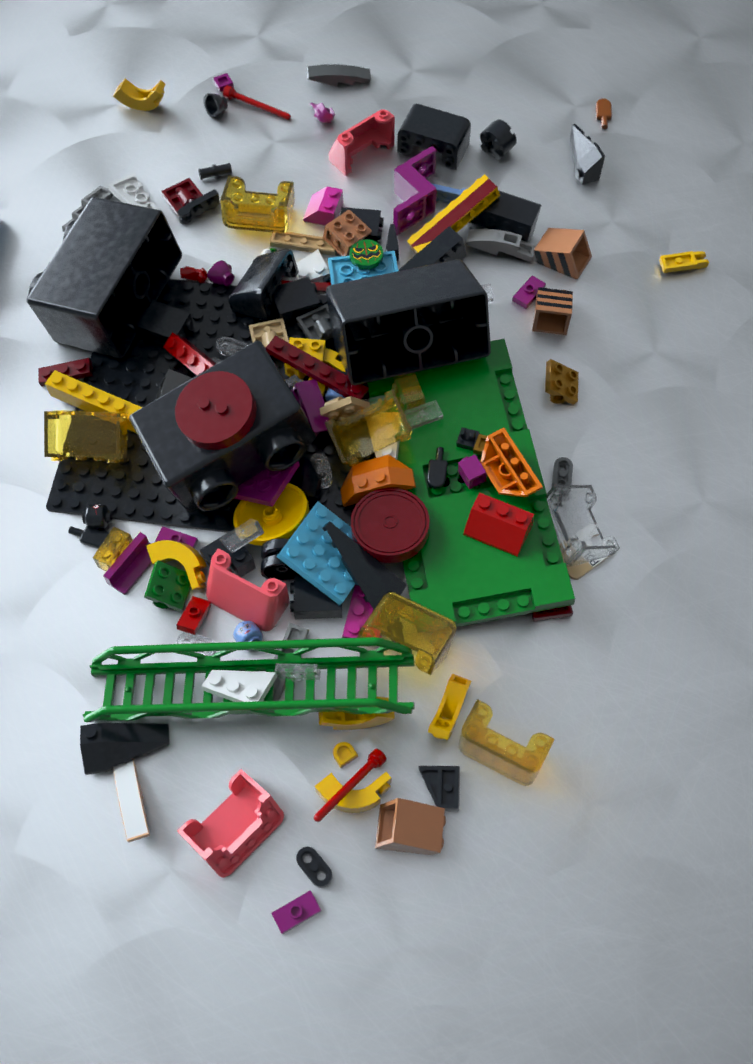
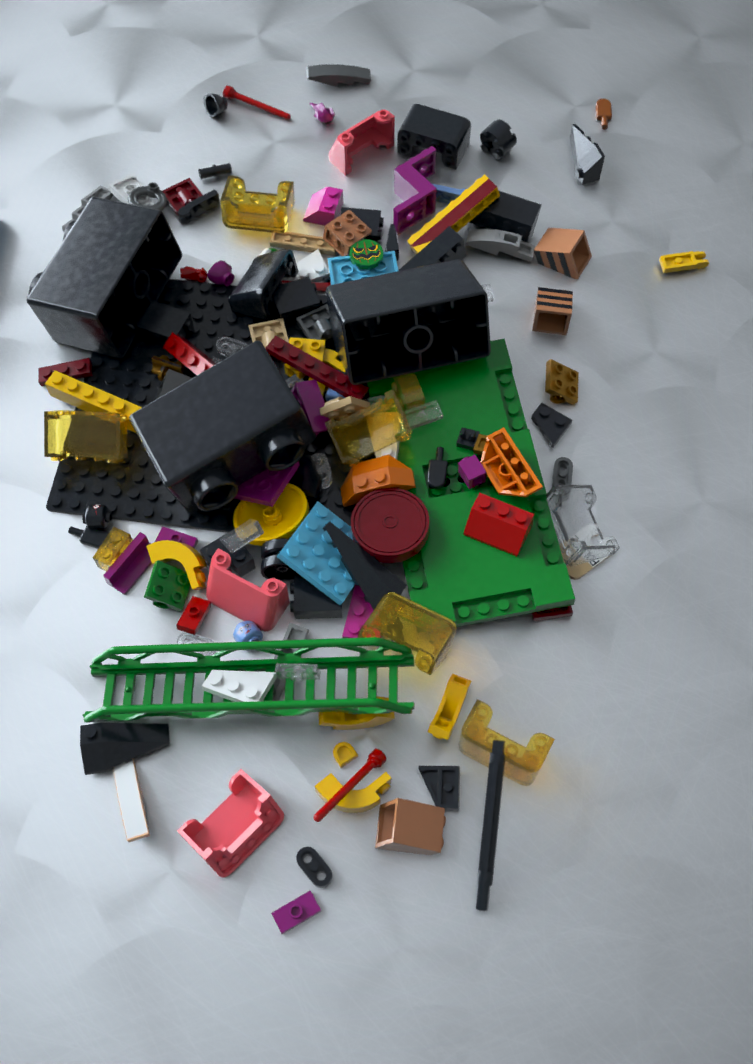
yellow arch [113,78,166,111] -> none
dark red brick [175,371,257,450] -> none
magenta plate [213,73,234,92] -> none
magenta plate [512,275,546,309] -> none
none -> dark grey piece [128,182,167,211]
none -> pearl gold hips [152,355,185,381]
none -> black piece [476,739,506,911]
none -> black wing [531,402,572,448]

